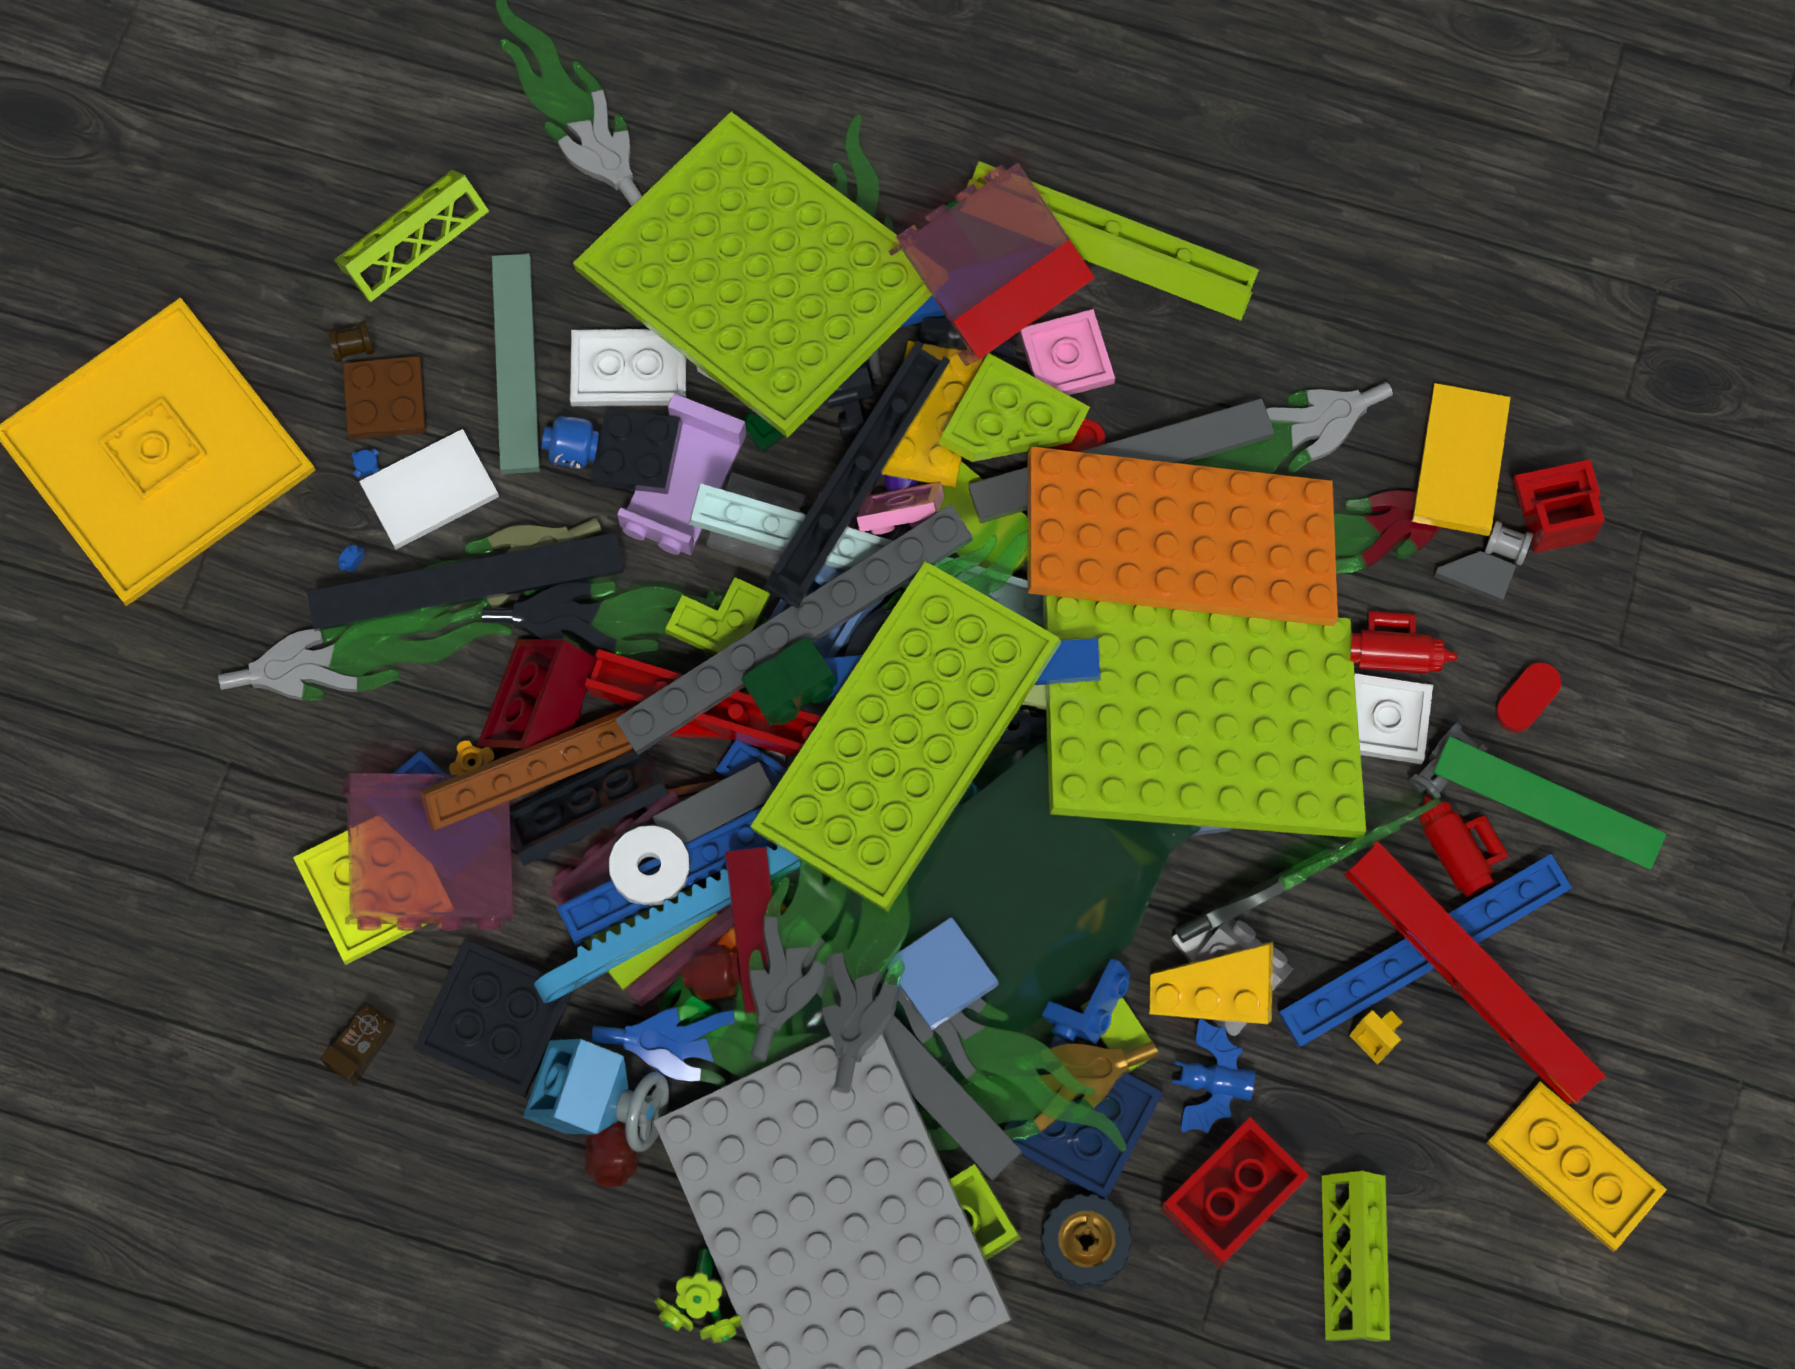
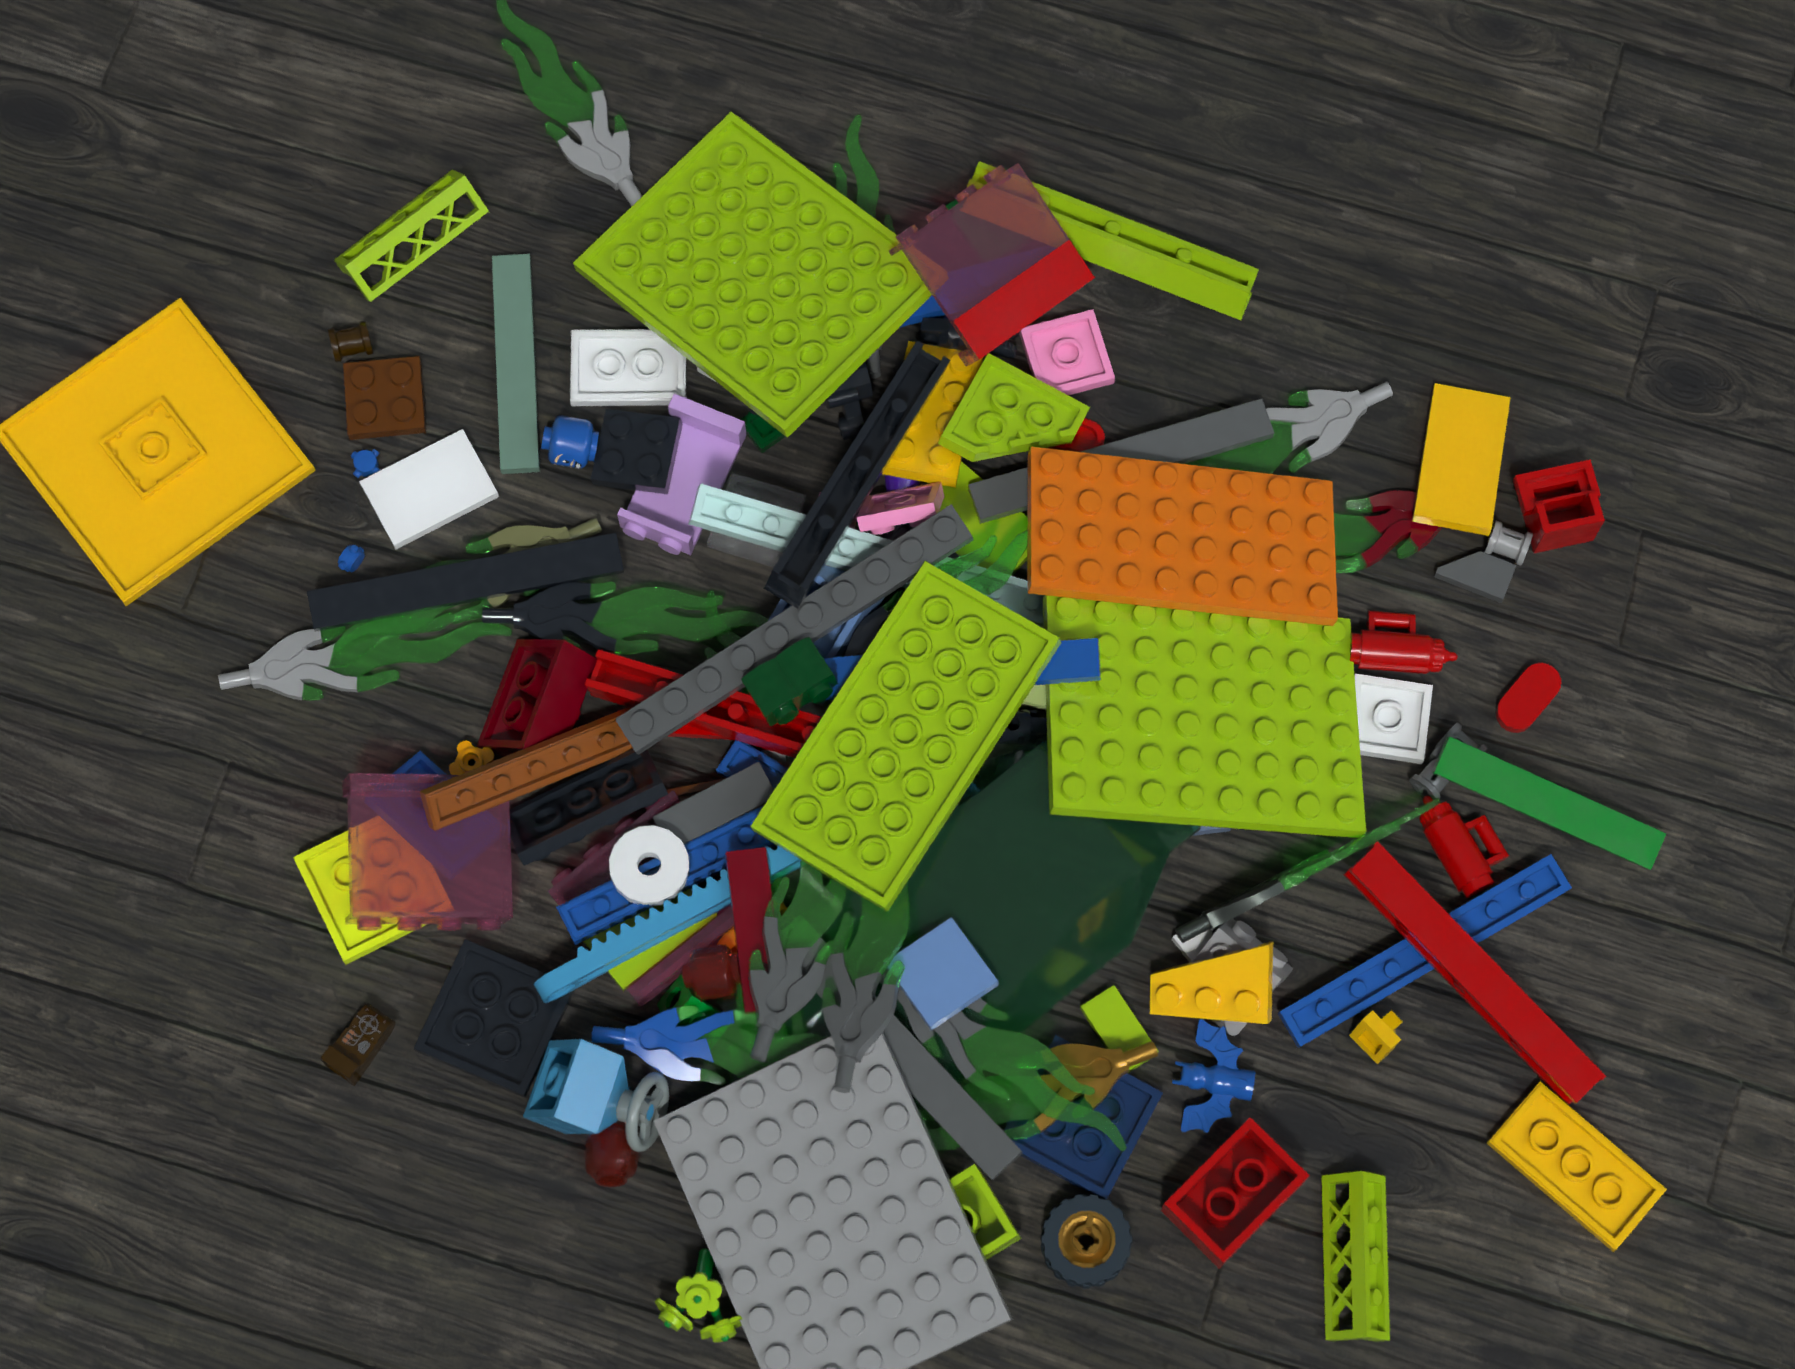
lime plate [665,577,770,655] -> none
blue bracket [1042,958,1130,1046] -> none

